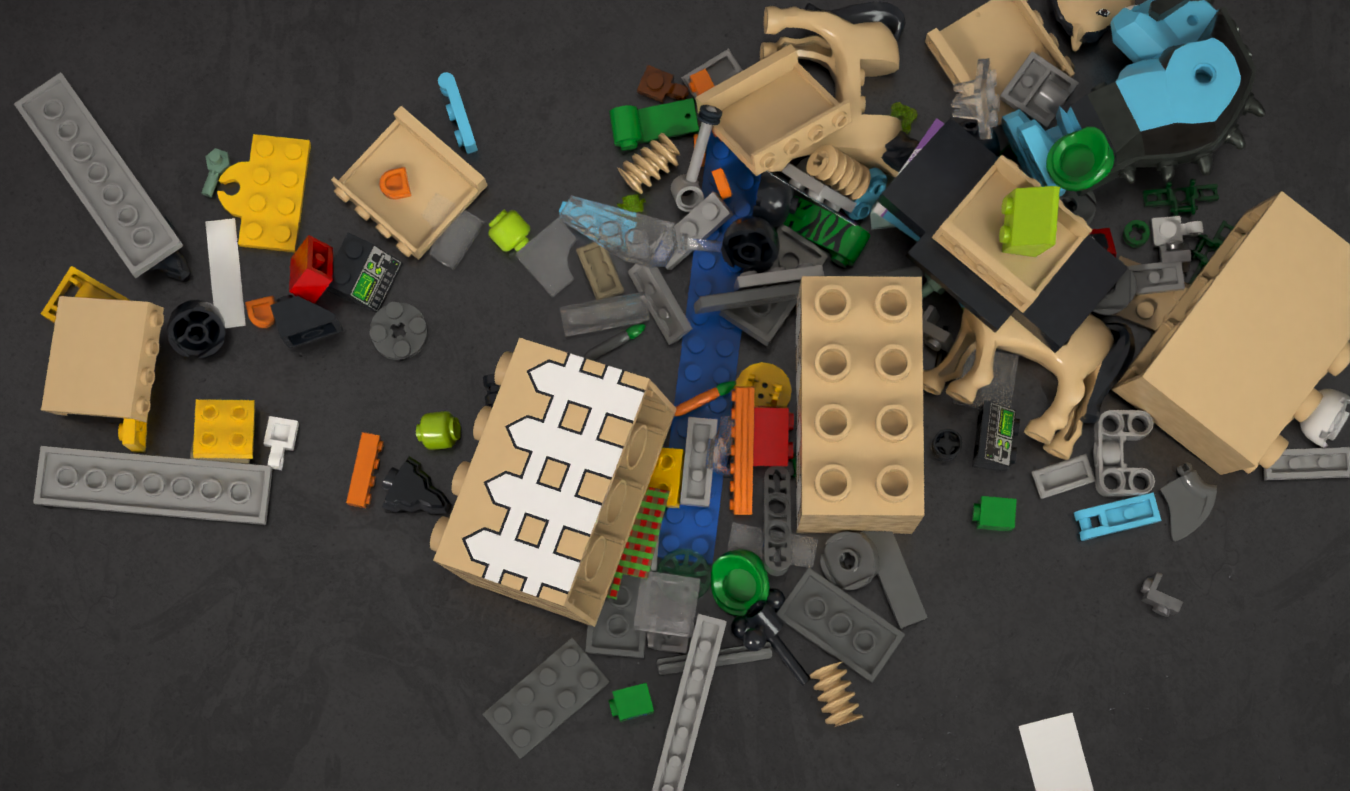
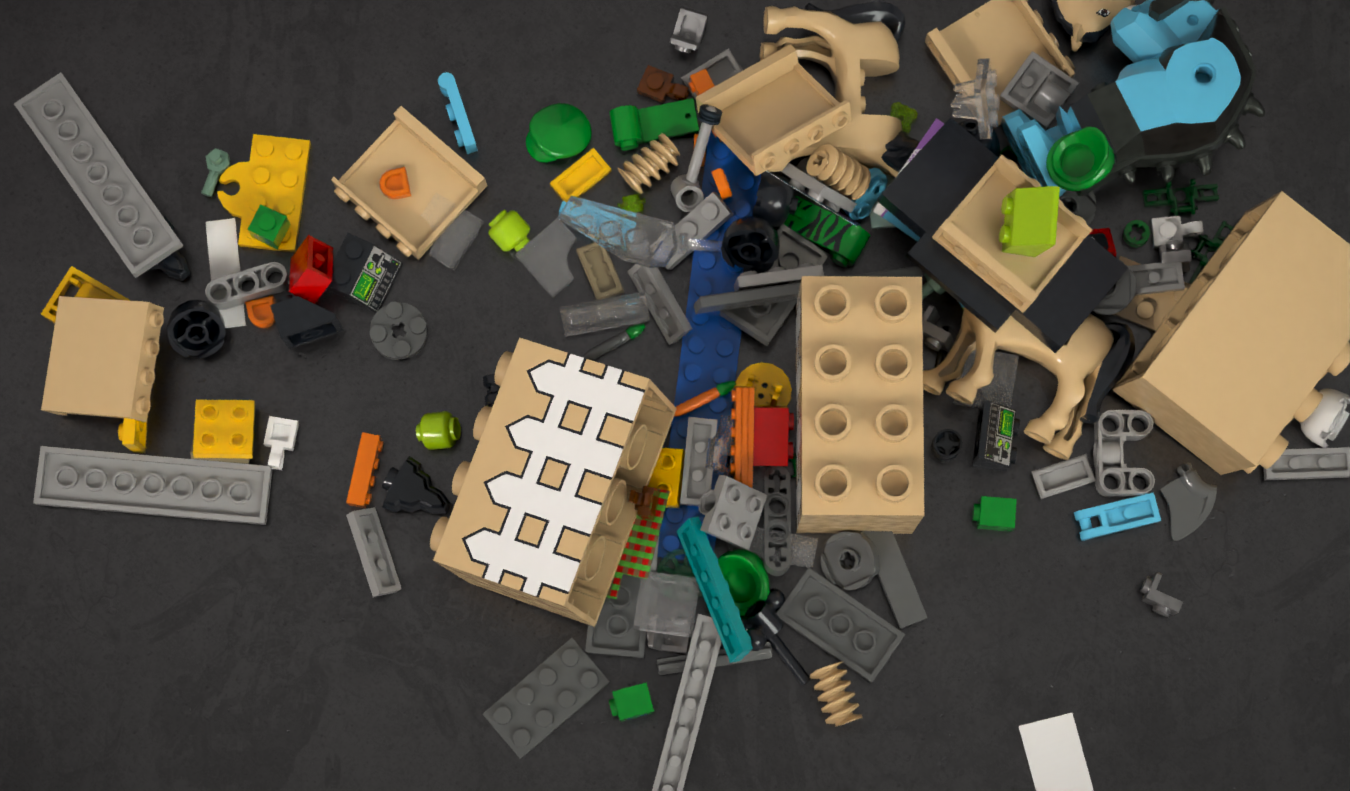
none -> light grey beam [205,262,289,310]
none -> green brick [247,204,291,250]
none -> light grey plate [346,507,402,597]
none -> green piece [526,103,592,163]
none -> yellow tile [550,148,612,204]
none -> reddish brown plate [628,486,660,521]
none -> flat silver bracket [669,7,709,53]
none -> teal plate [677,516,753,663]
none -> light grey plate [698,475,767,550]

